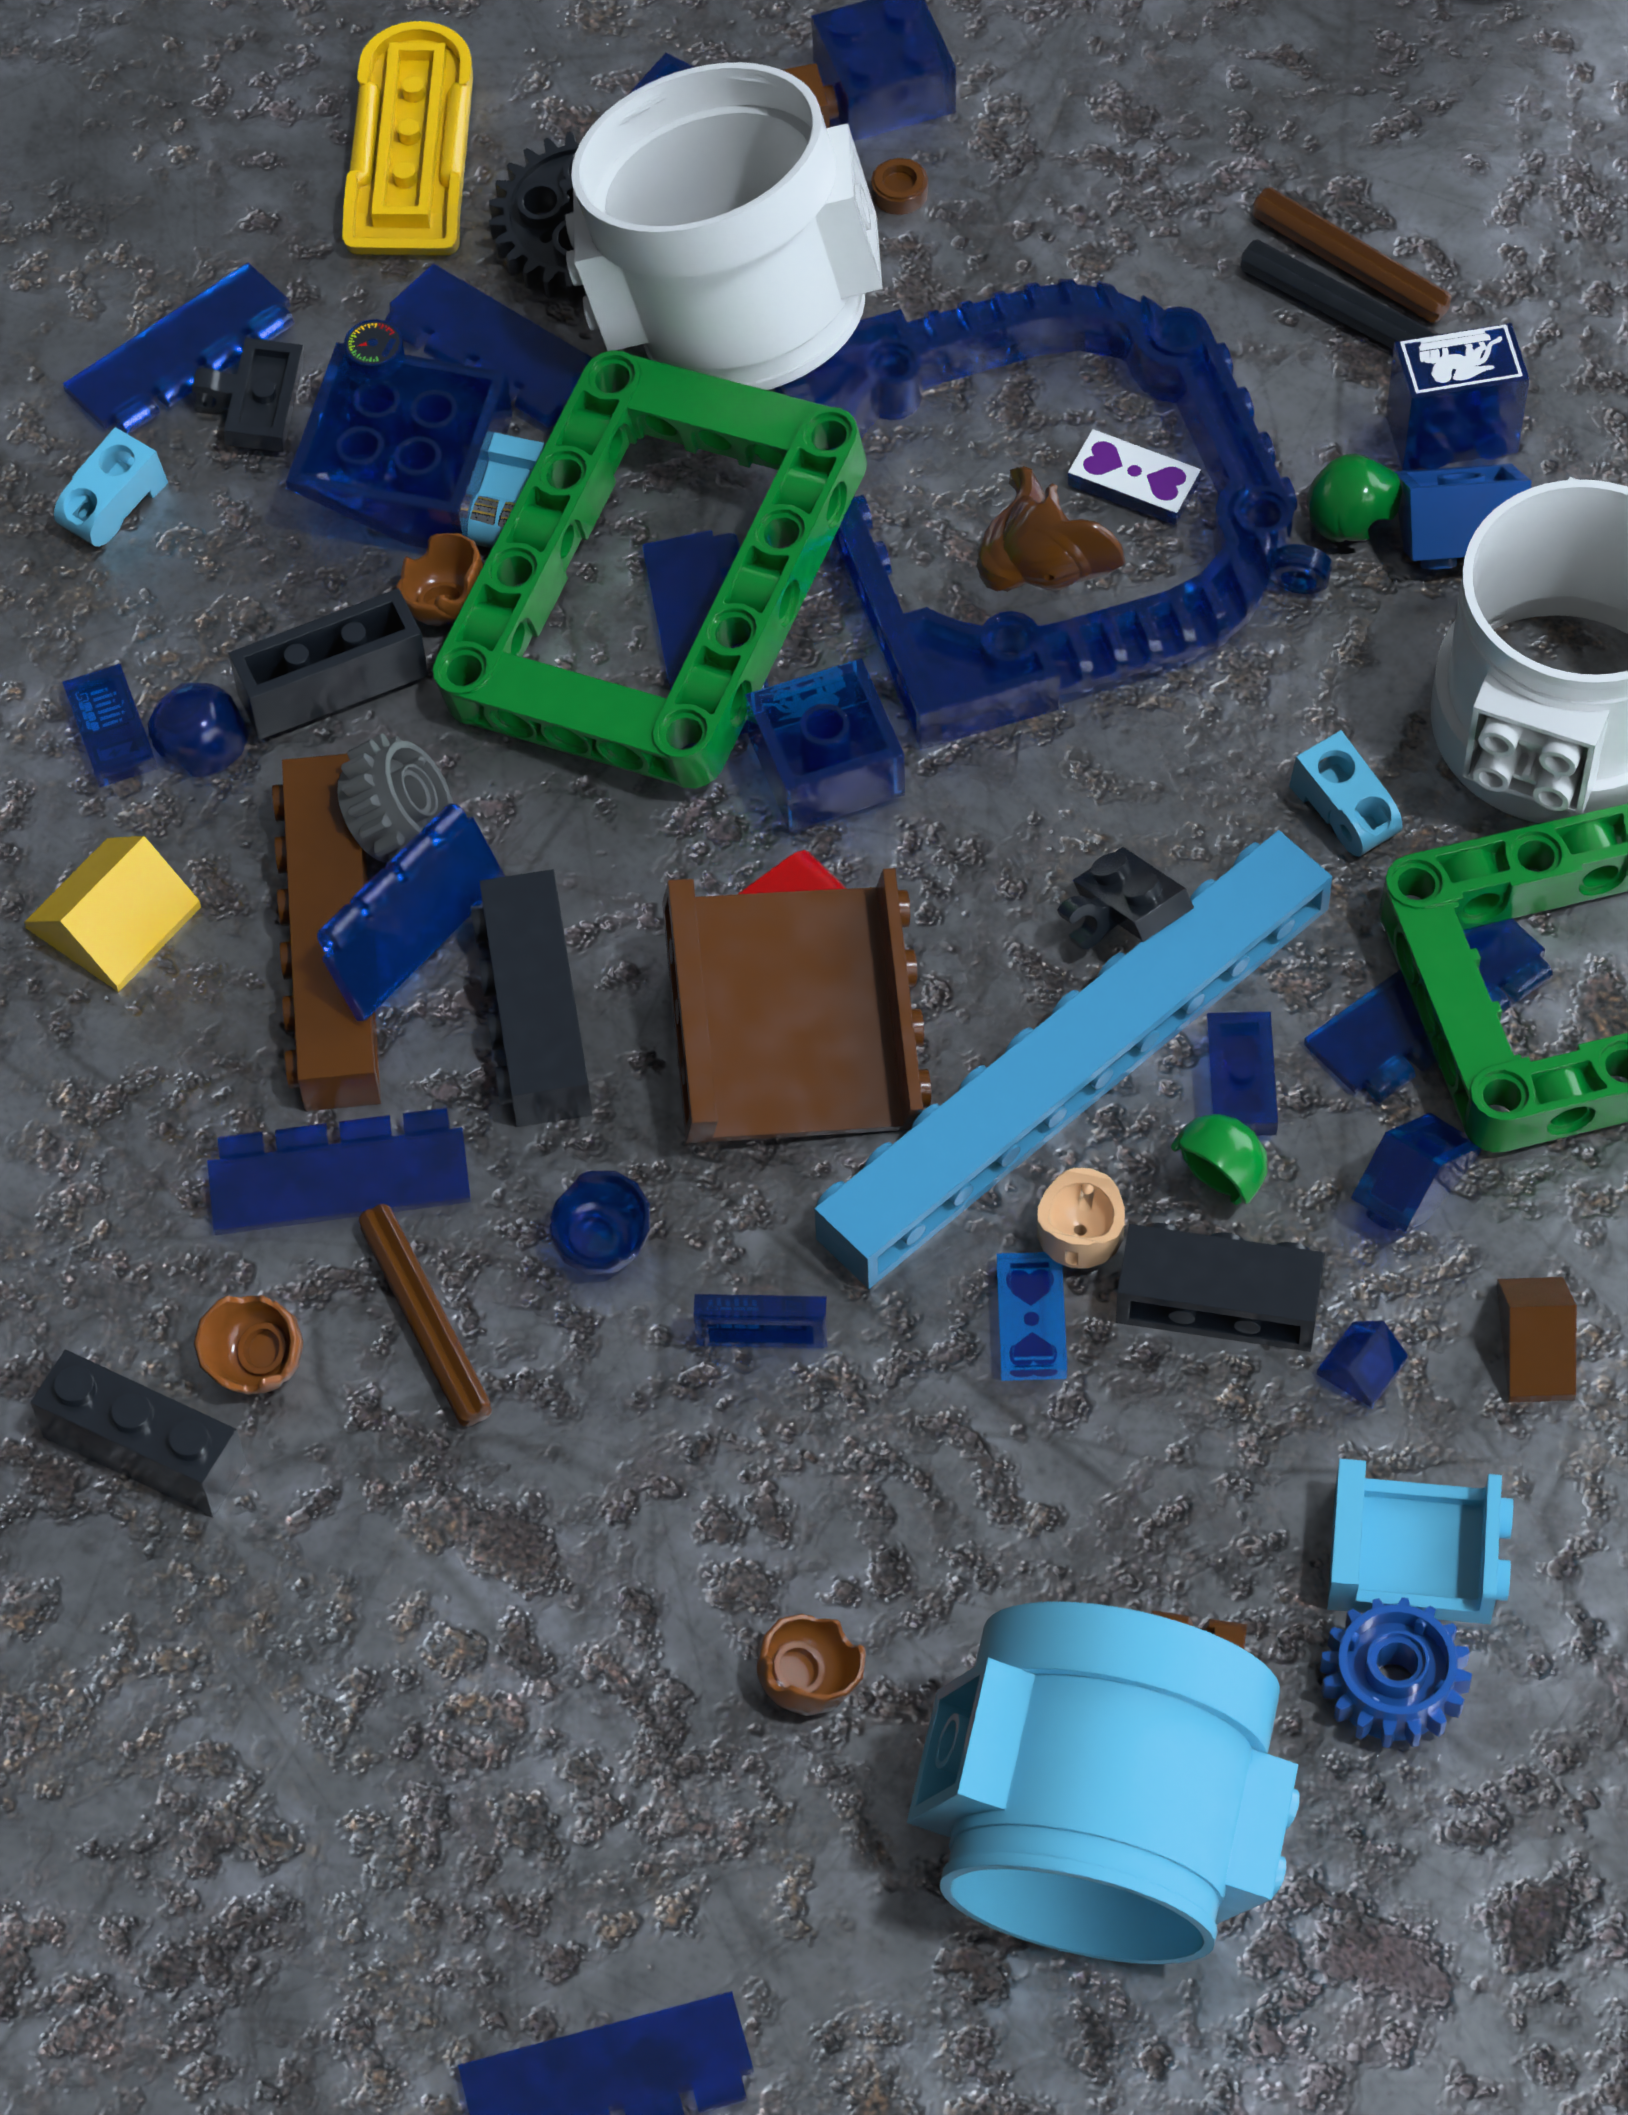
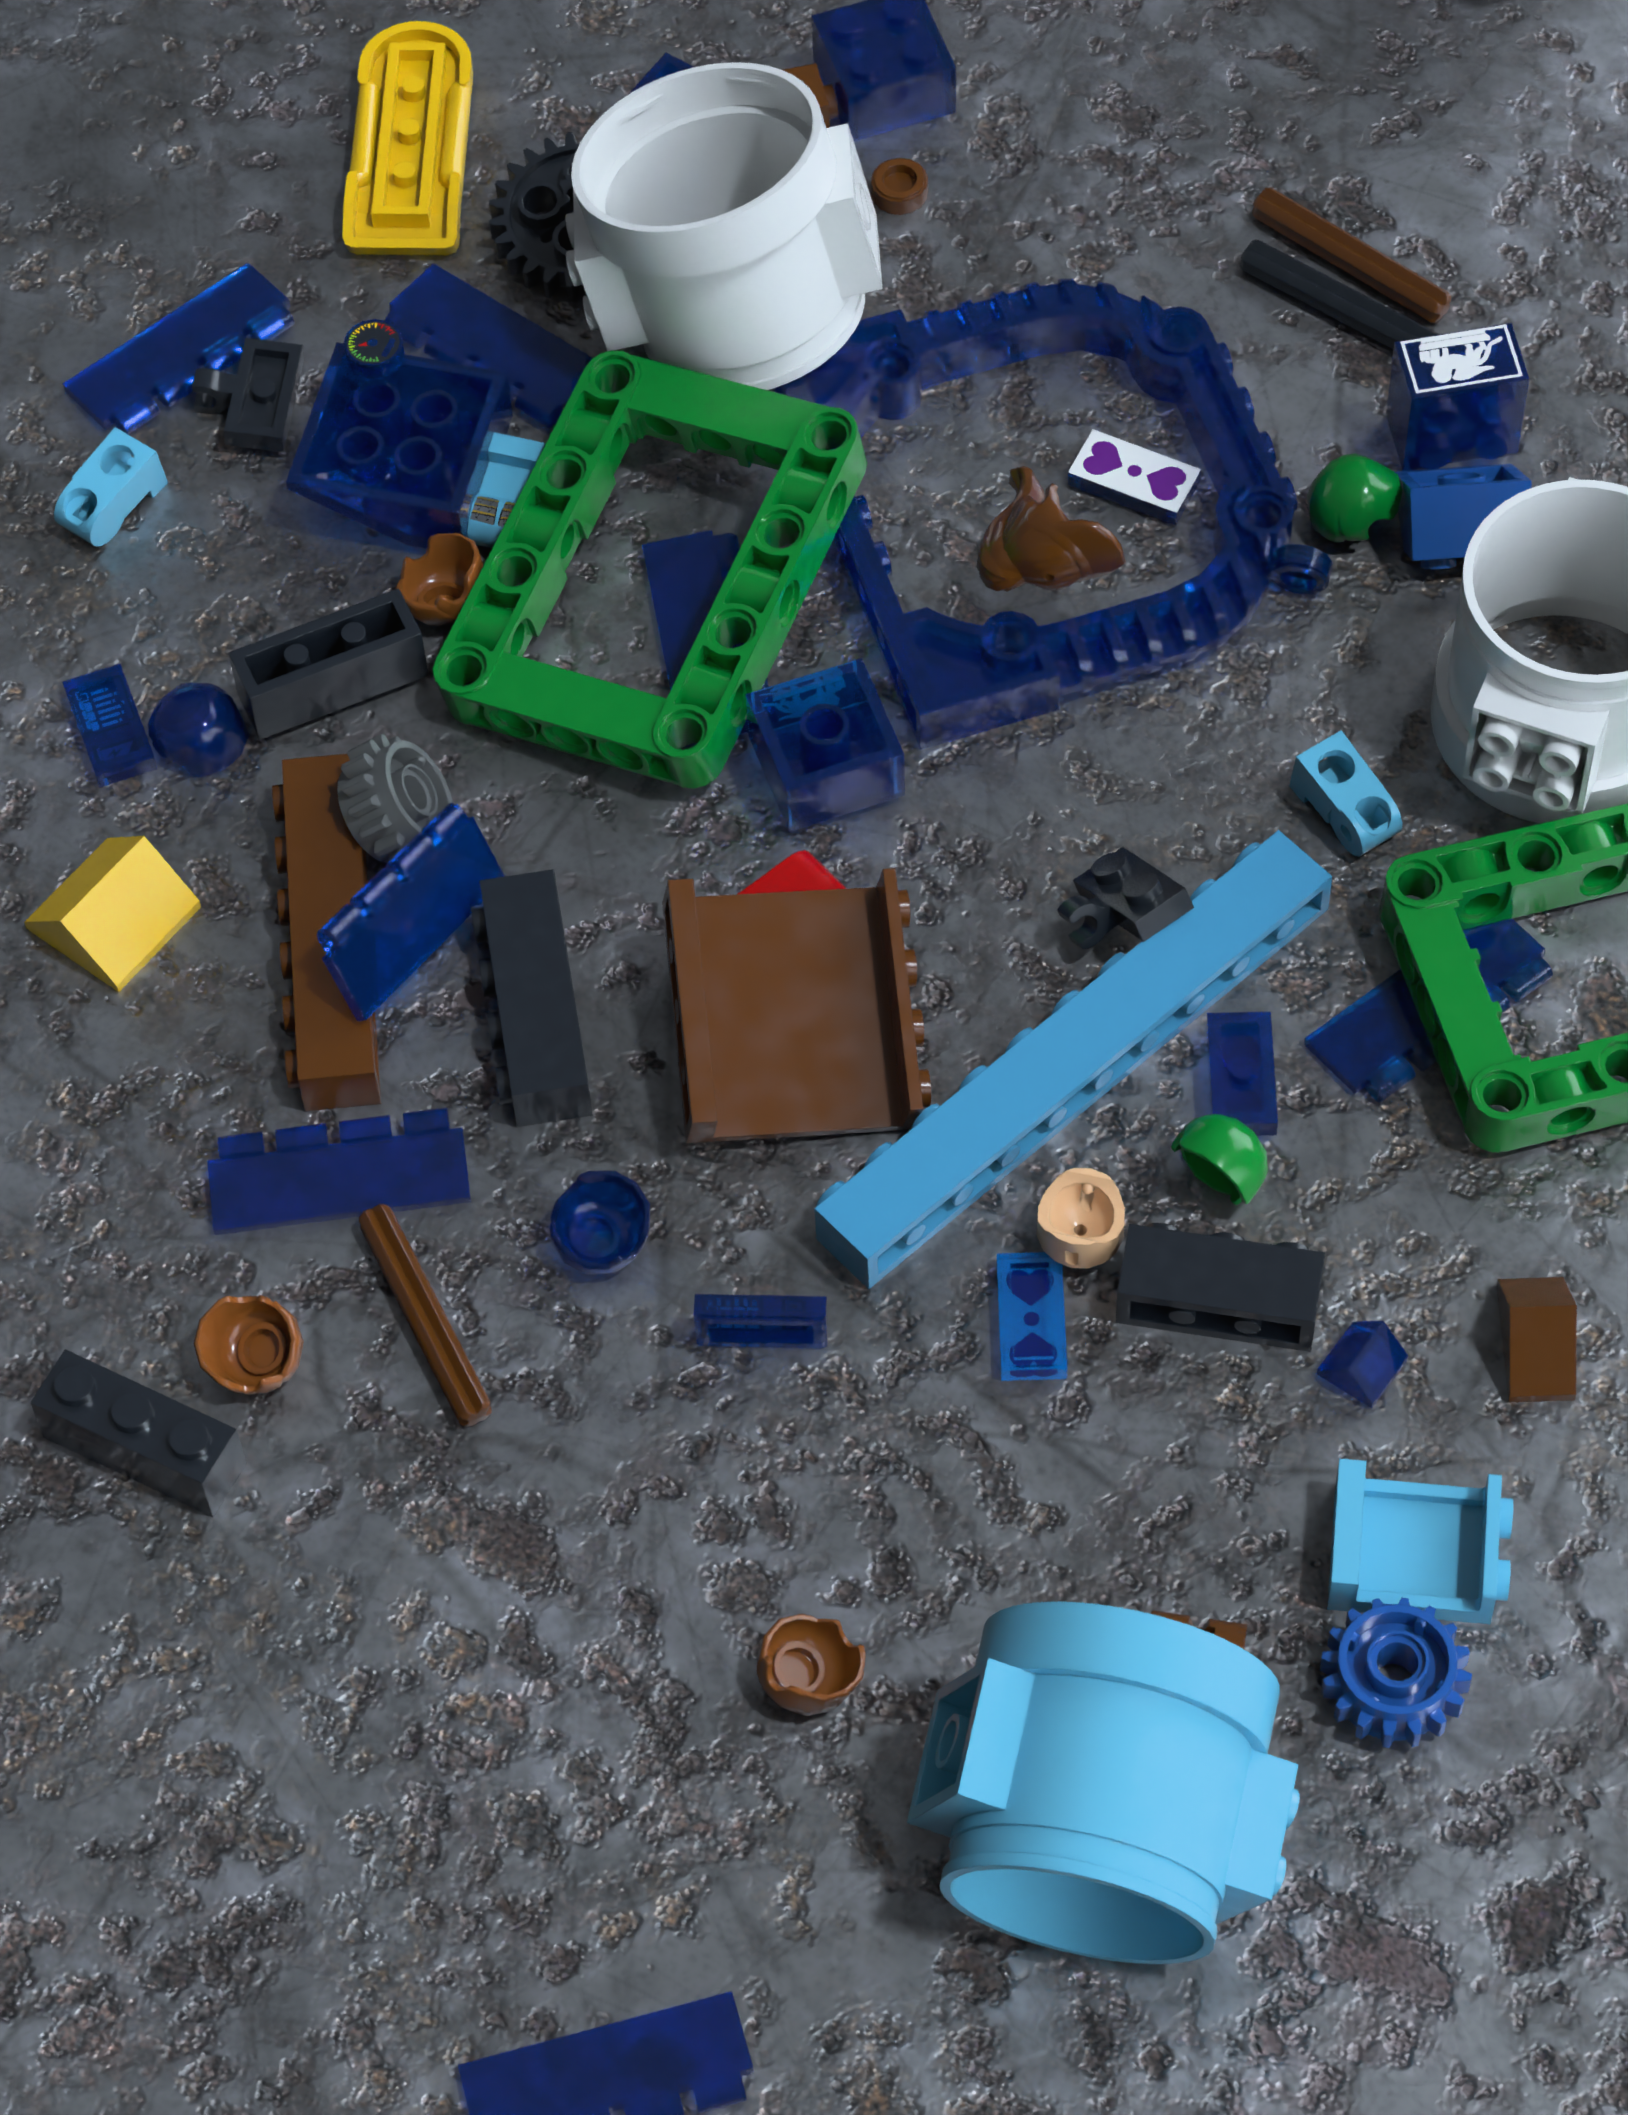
clear blue slope [1351,1113,1482,1232] -> none

